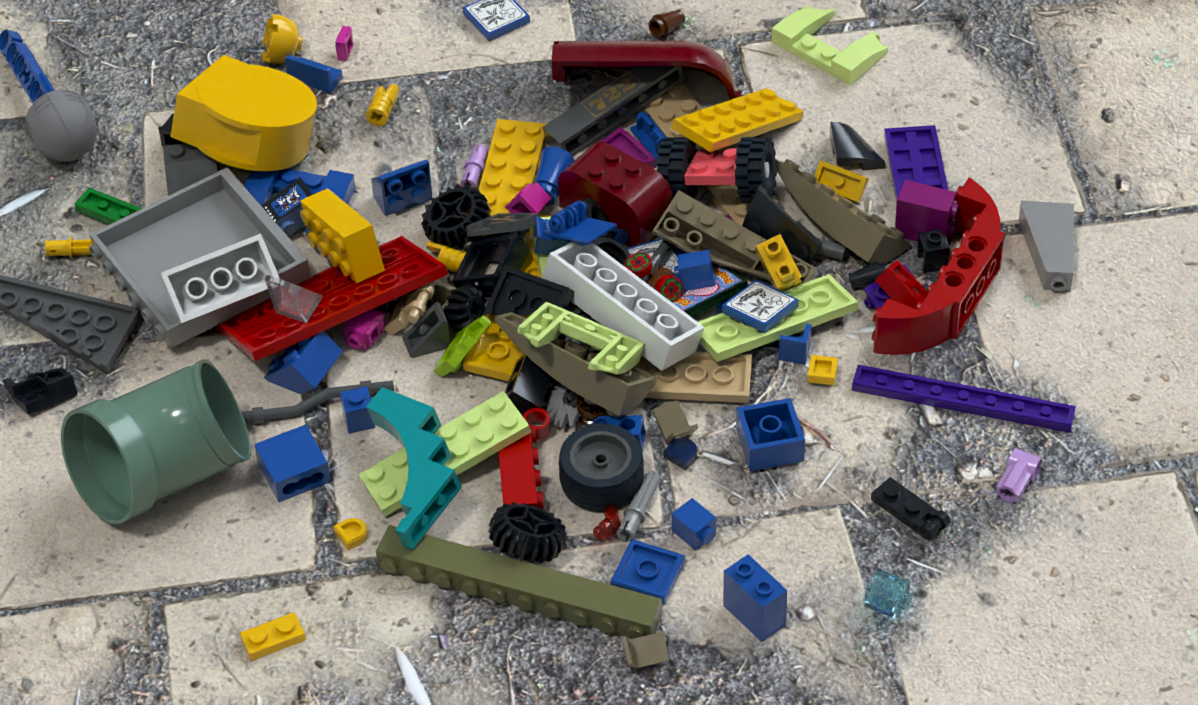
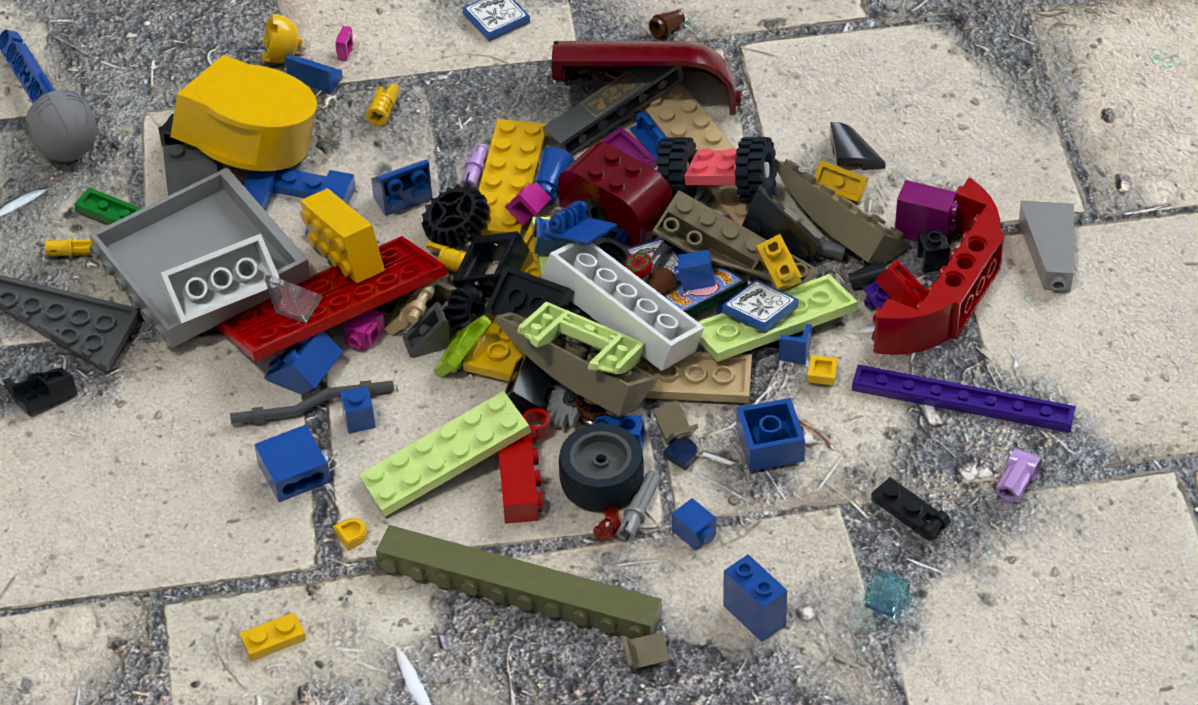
sand green cylinder [61,359,251,524] -> none
brick [261,177,313,237] -> none
teal arch [366,387,462,551] -> none
dark grey wing [466,213,539,236] -> none
black gear [488,502,566,563] -> none
blue tile [610,539,685,605] -> none
red tile [655,275,683,303] -> none
yellow plate [671,88,804,152] -> none
yellowish green wedge [772,6,888,85] -> none
dark purple plate [884,125,948,204] -> none

